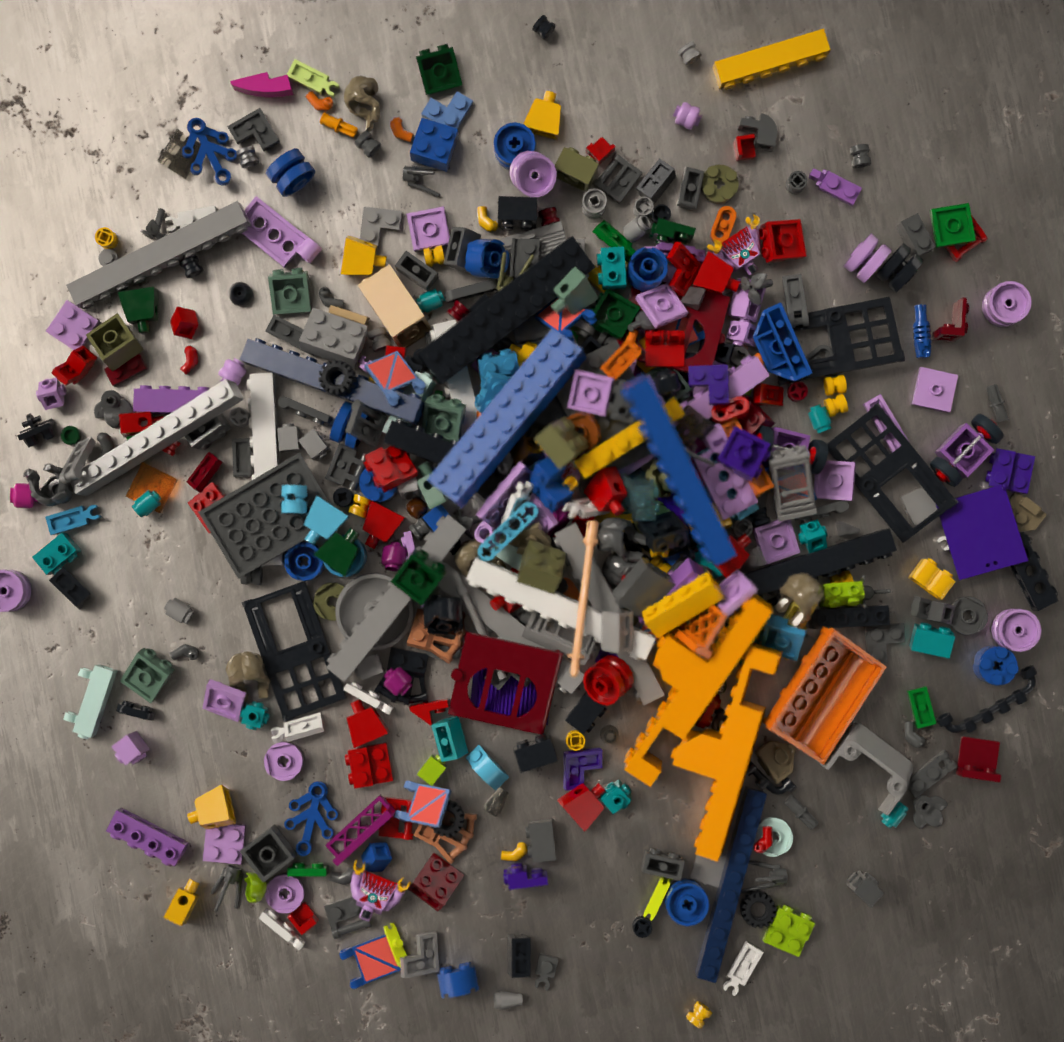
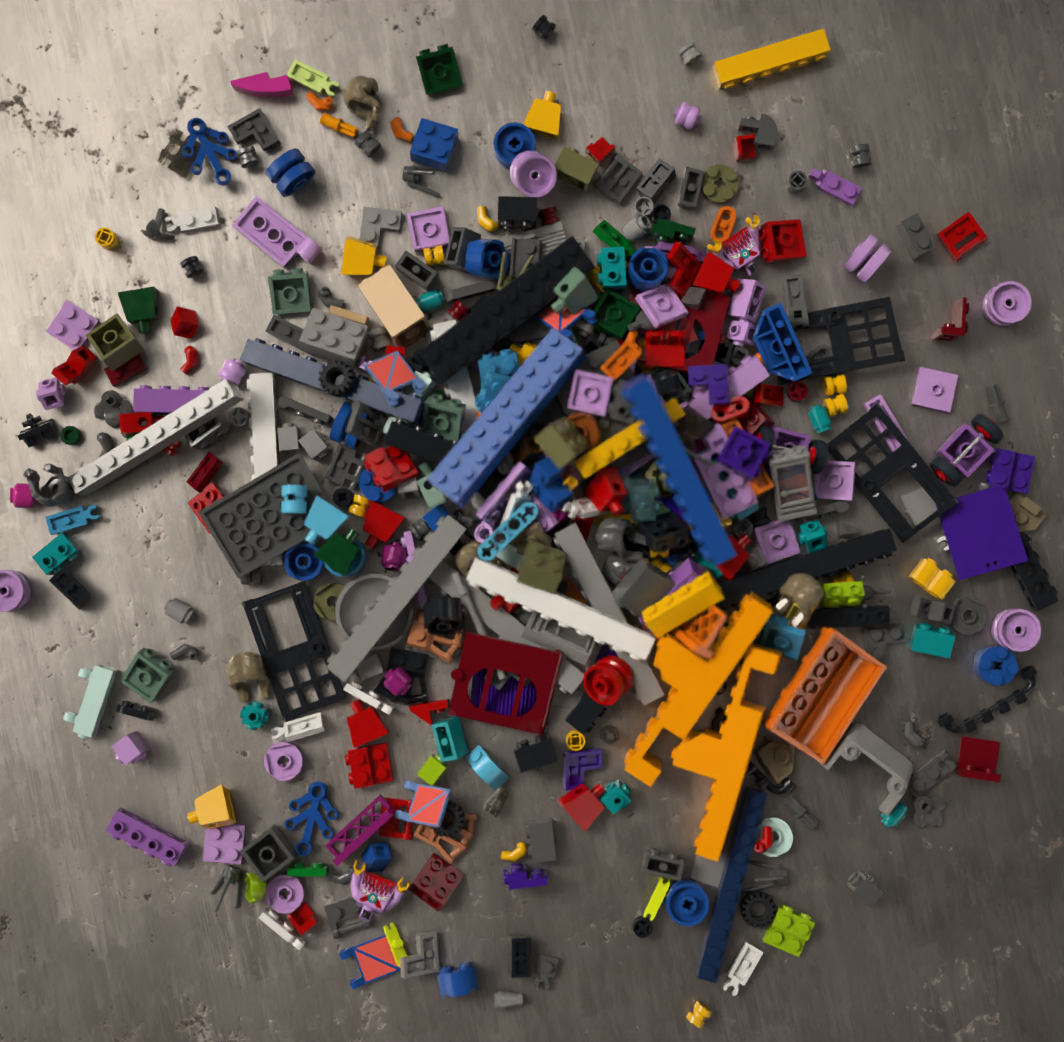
light grey plate [59,437,96,484] -> none
light grey brick [66,201,251,309] -> none
light grey plate [98,249,118,266] -> none
clear orange tile [126,462,178,513] -> none
teal brick [132,490,162,518] -> none
yellow torso [163,879,200,926] -> none
lavender plate [202,679,246,722] -> none
black plate [228,282,253,305] -> none
dark grey tile [232,438,253,477] -> none
dark green plate [391,549,447,606] -> none
reddish brown piece [406,497,428,519] -> none
medium blue plate [421,91,473,129] -> none
light nougat bar [568,521,599,677] -> none
light grey wheel [581,188,607,219] -> none
light grey panel [602,611,633,653] -> none
red plate [695,693,721,729] -> none
lavender plate [716,569,758,616] -> none
dark grey plant [741,273,773,305] -> none
black wheel [875,243,924,293] -> none
green plate [907,686,936,729] -> none
blue hinge [913,304,931,358] -> none
green plate [930,203,976,248] -> none

